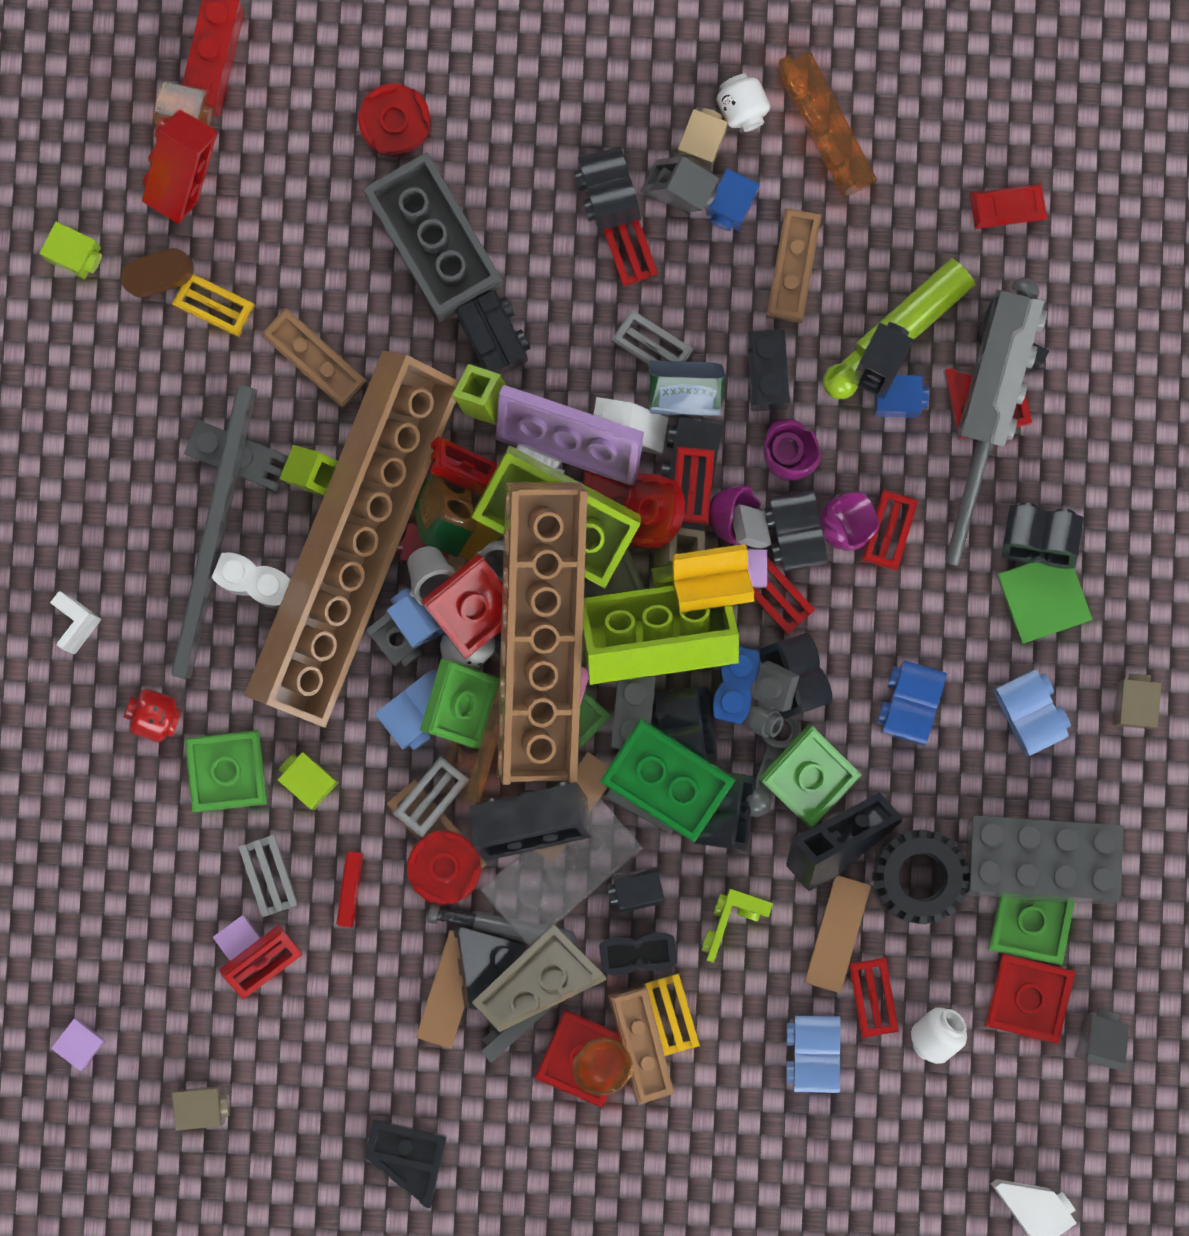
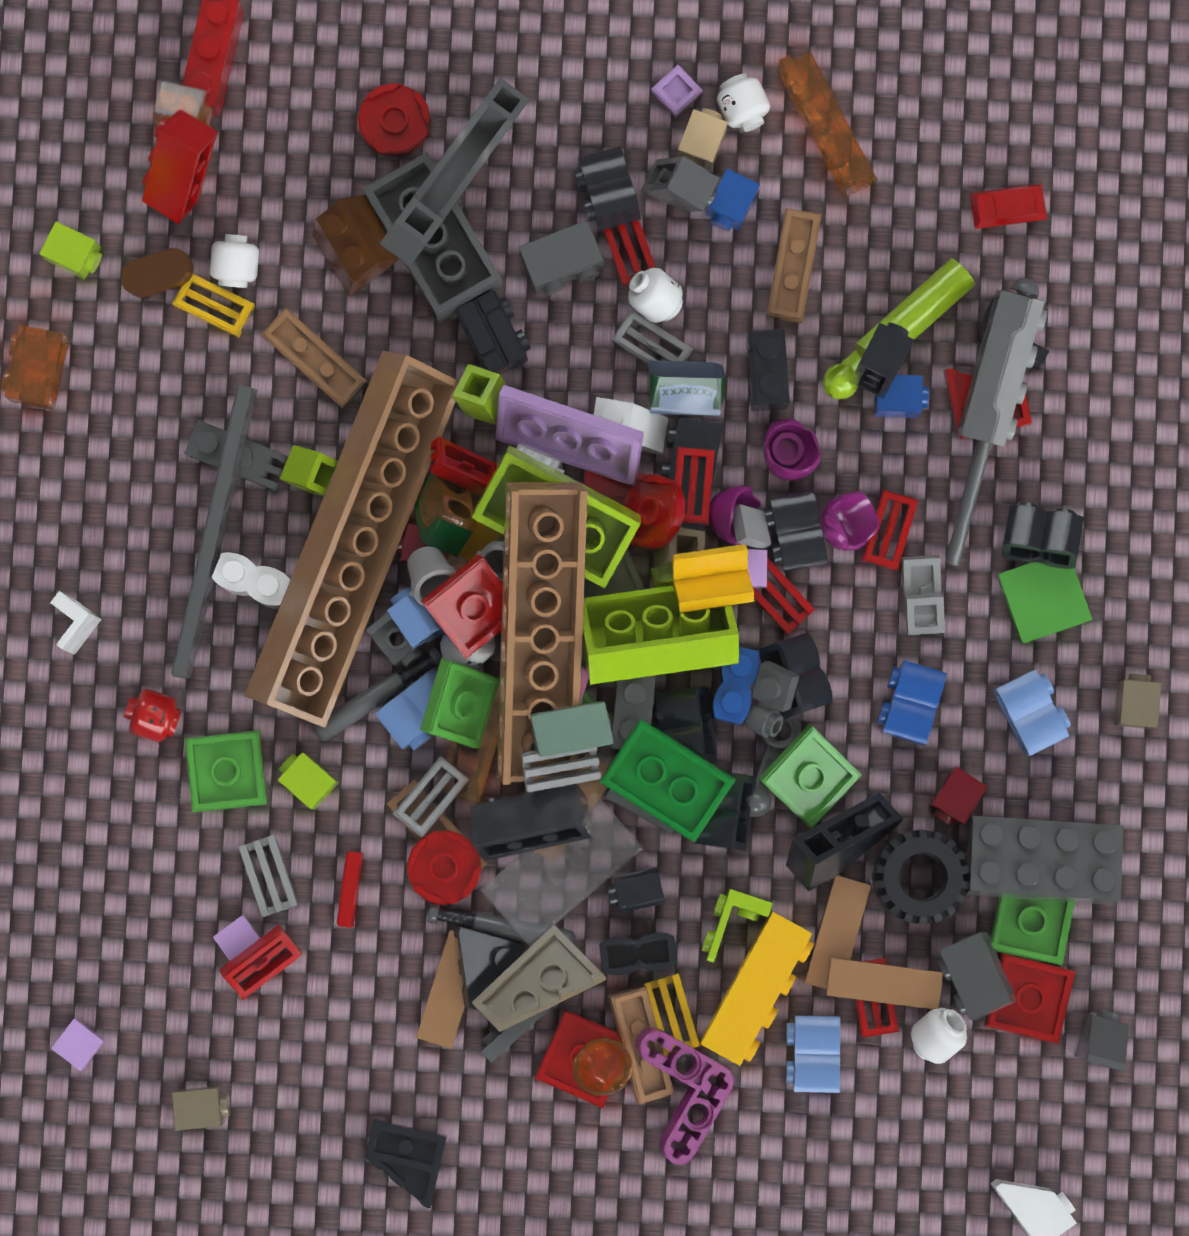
none -> clear orange brick [1,325,69,411]
none -> white head [210,234,259,288]
none -> reddish brown slope [312,195,399,296]
none -> dark grey piece [312,646,443,741]
none -> dark grey arch [379,77,530,266]
none -> dark grey brick [519,220,604,295]
none -> light grey tile [520,747,601,792]
none -> sand green slope [530,701,613,757]
none -> white head [628,268,683,323]
none -> magenta beam [635,1027,734,1165]
none -> lavender tile [651,65,703,118]
none -> yellow brick [699,911,814,1066]
none -> medium nougat tile [826,958,943,1009]
none -> light grey slope [901,555,945,635]
none -> dark red brick [929,766,988,827]
none -> dark grey brick [939,932,1017,1020]

